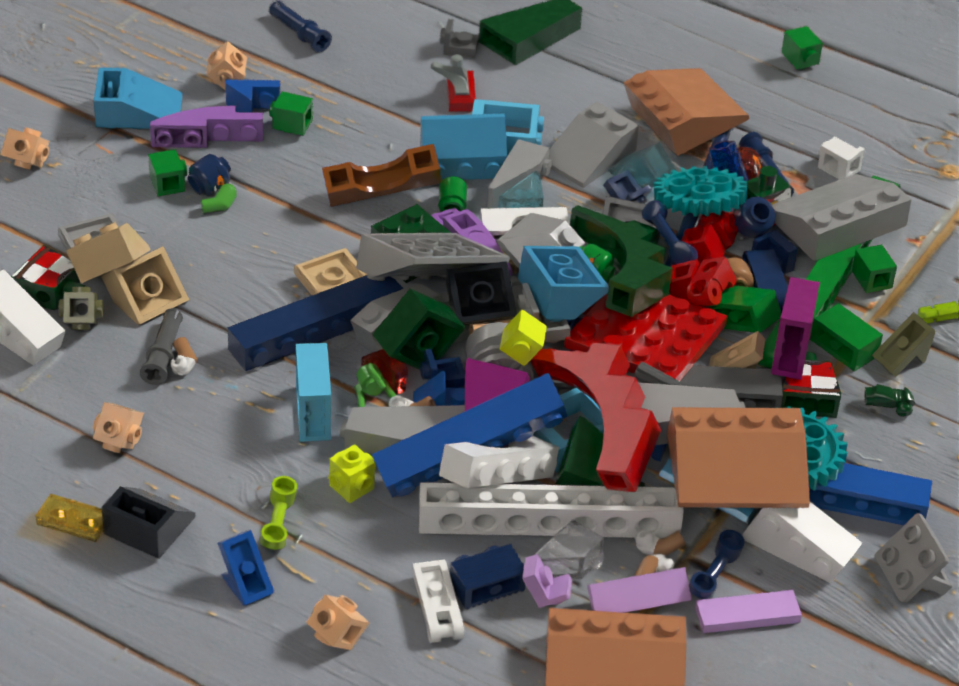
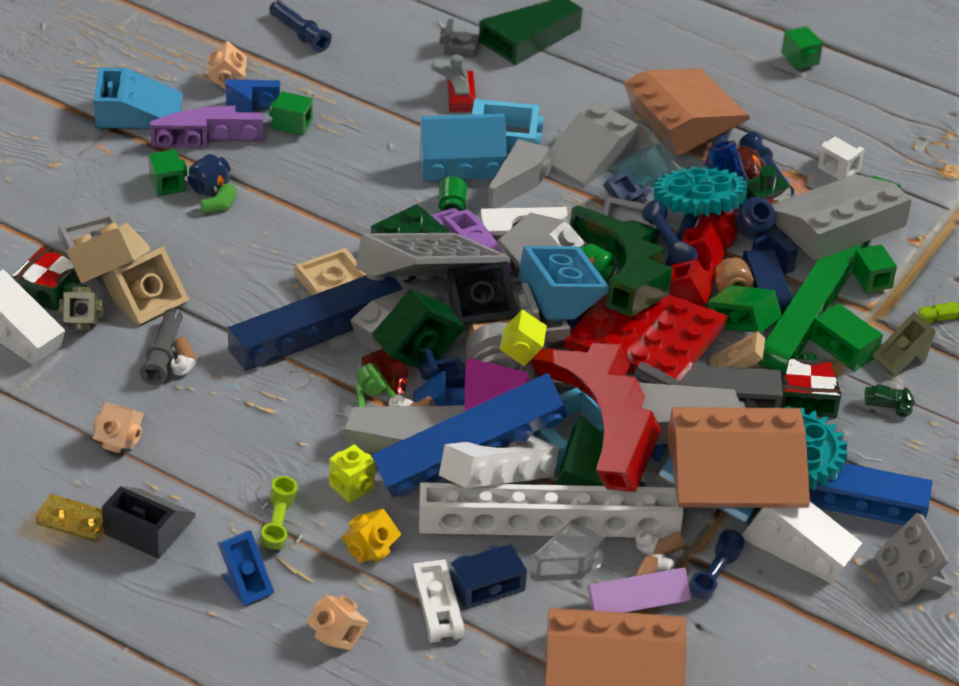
light nougat brick [0,127,50,170] -> none
medium azure window [296,343,331,441] -> none
dark orange arch [322,144,441,207] -> none
clear light blue slope [498,171,544,208] -> none
lavender bracket [522,554,572,608] -> none
red leg [687,256,737,307] -> none
lavender tile [695,590,802,633] -> none
magenta slope [771,277,820,380] -> none
none -> yellow brick [341,508,402,563]

